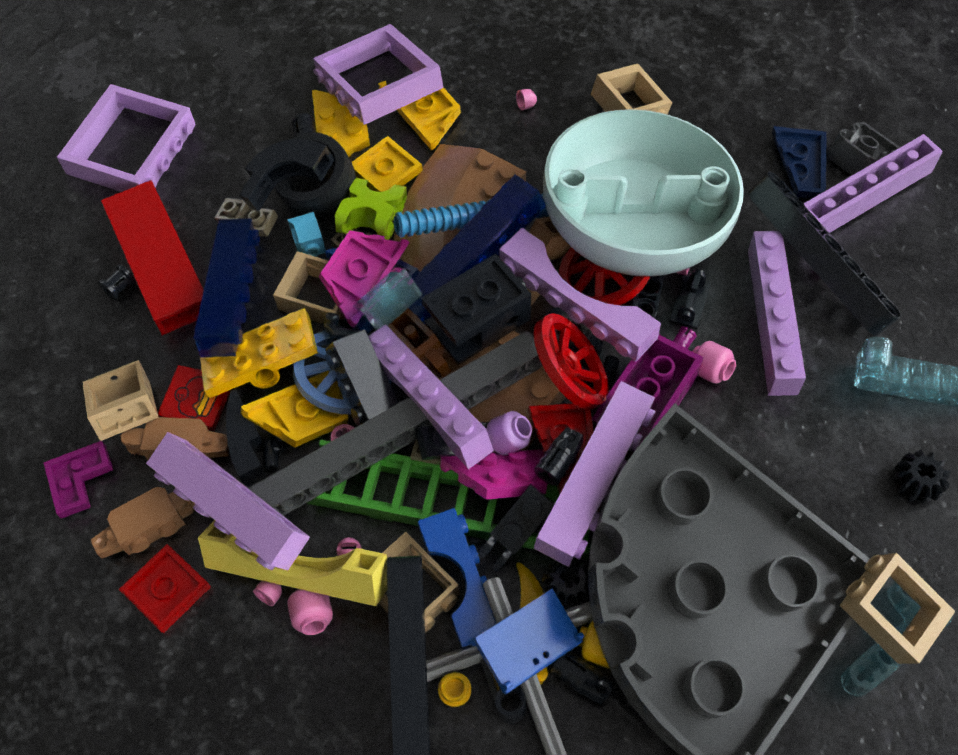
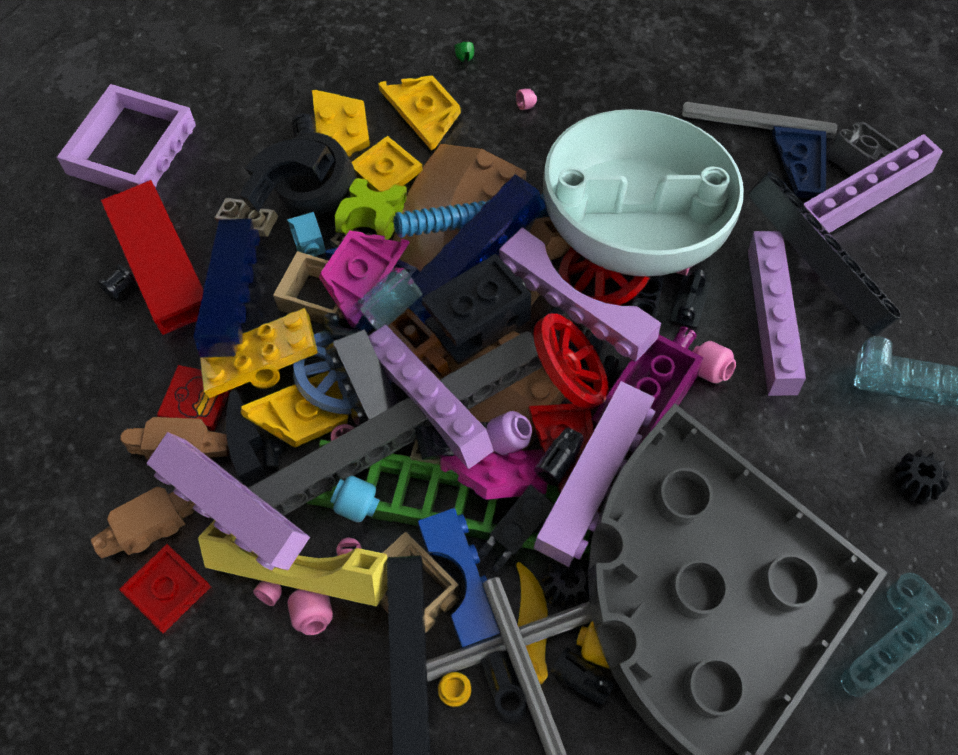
magenta plate [43,441,113,519] -> none
tan window [82,360,159,441] -> none
lavender window [313,24,443,125] -> none
door [470,589,584,695] -> none
tan window [591,64,672,115] -> none
tan window [840,553,955,664] -> none
none -> medium azure head [330,476,380,523]
none -> green hinge [454,42,474,62]
none -> light grey axle [682,102,837,139]

